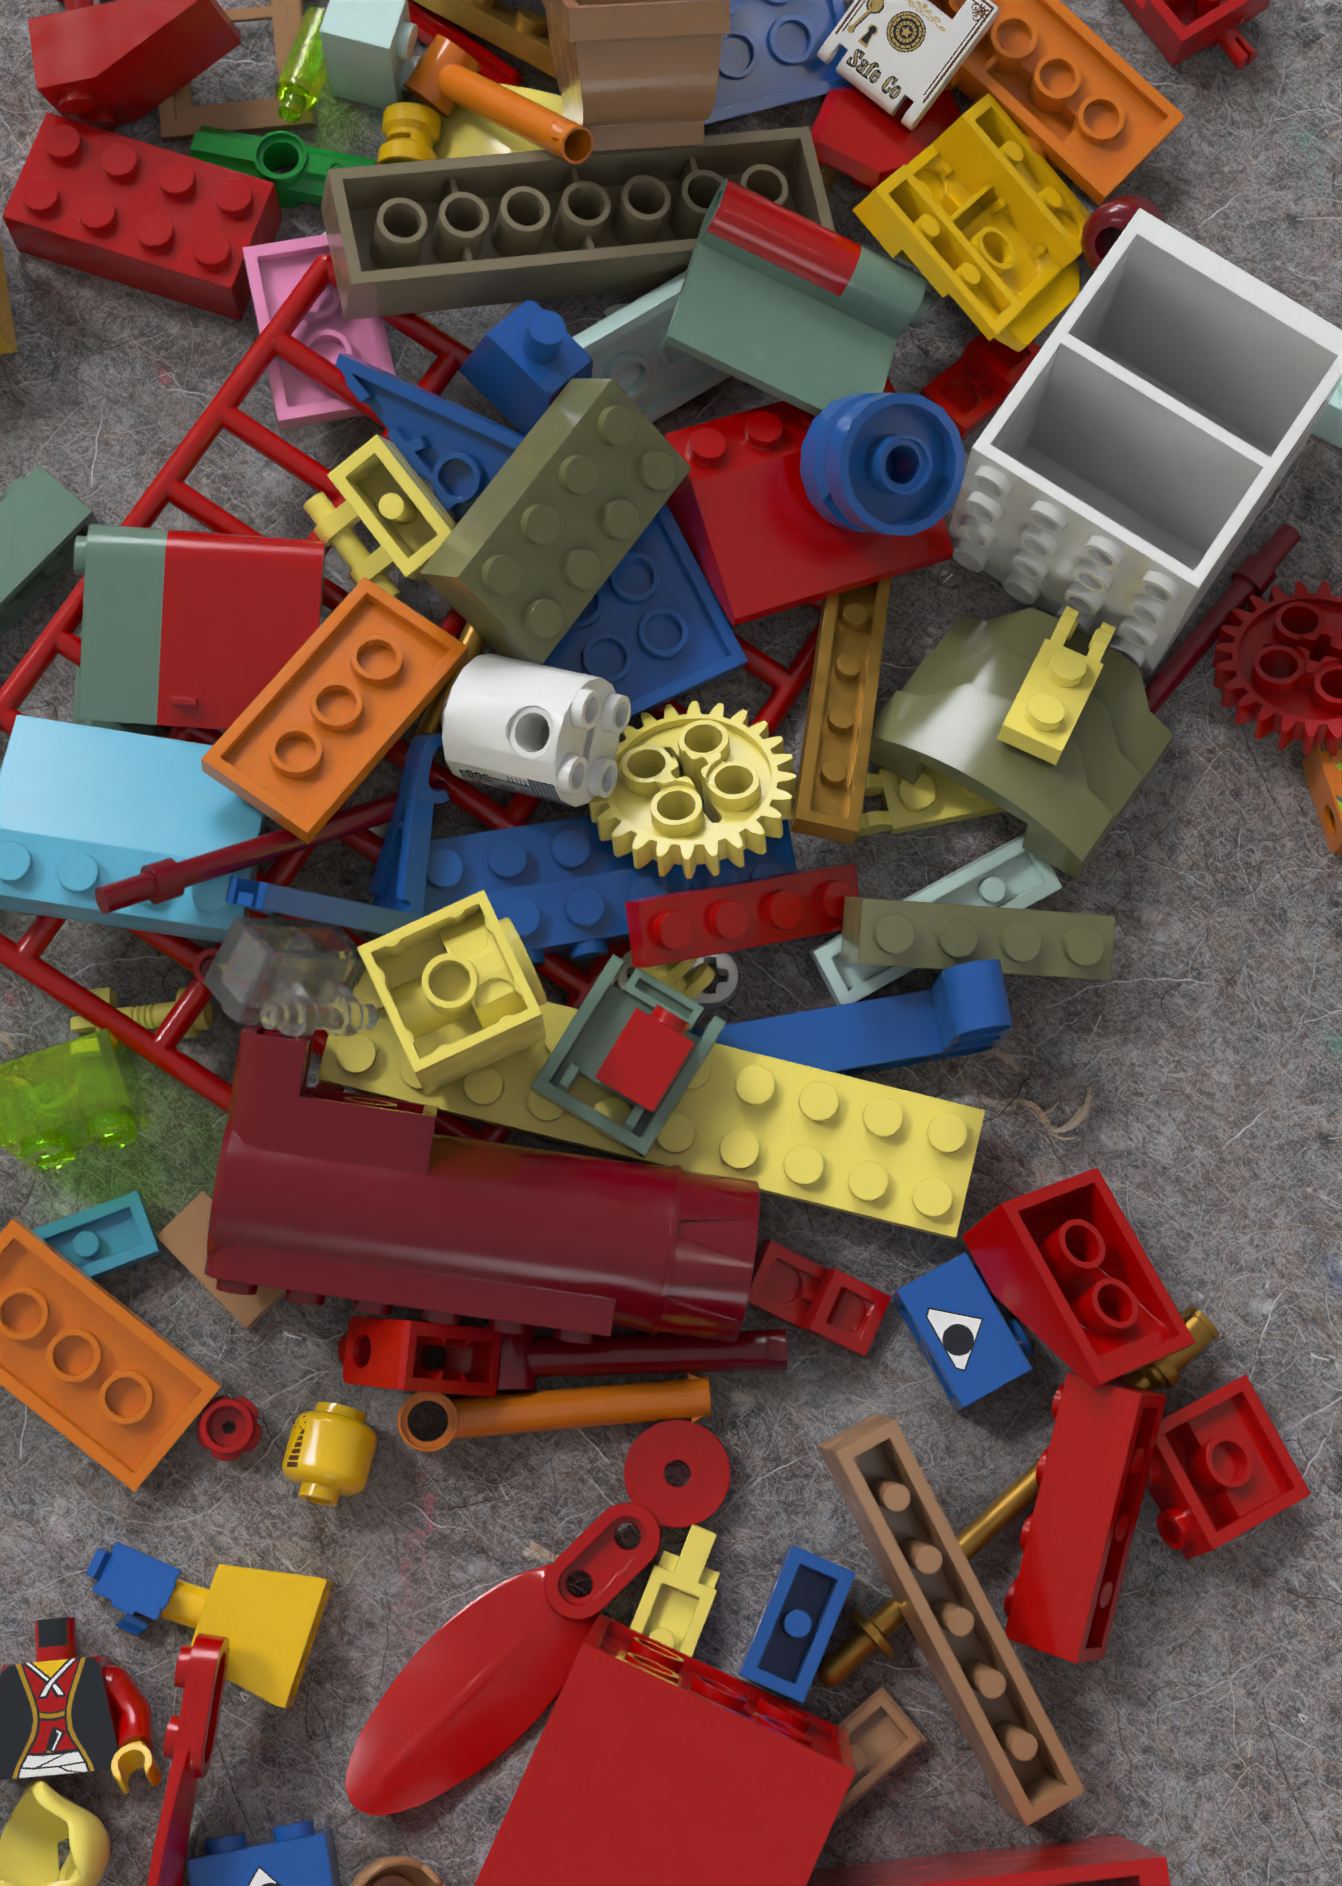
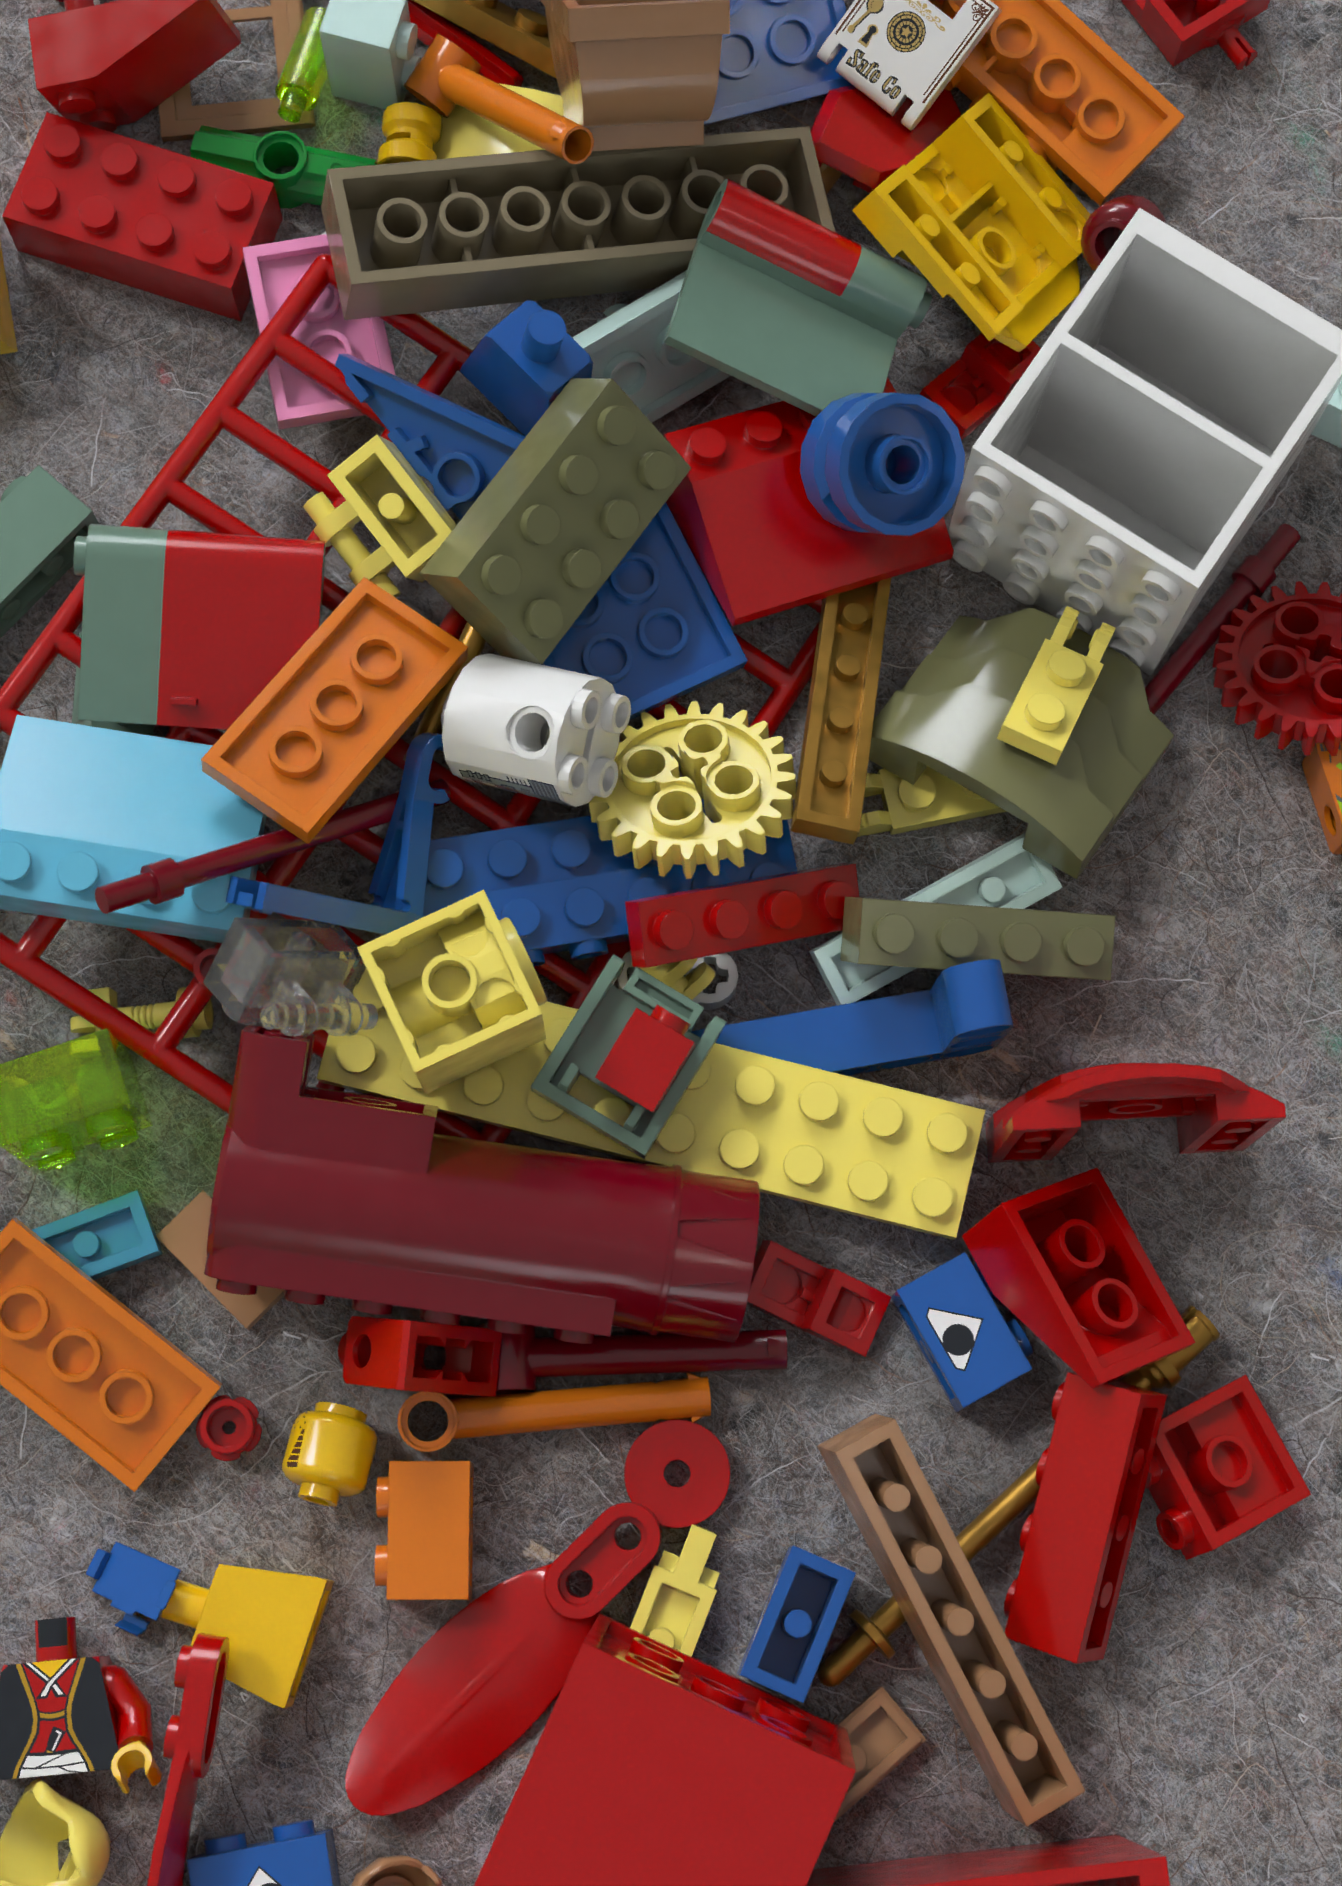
none -> orange brick [375,1461,474,1600]
none -> red slope [985,1063,1286,1163]

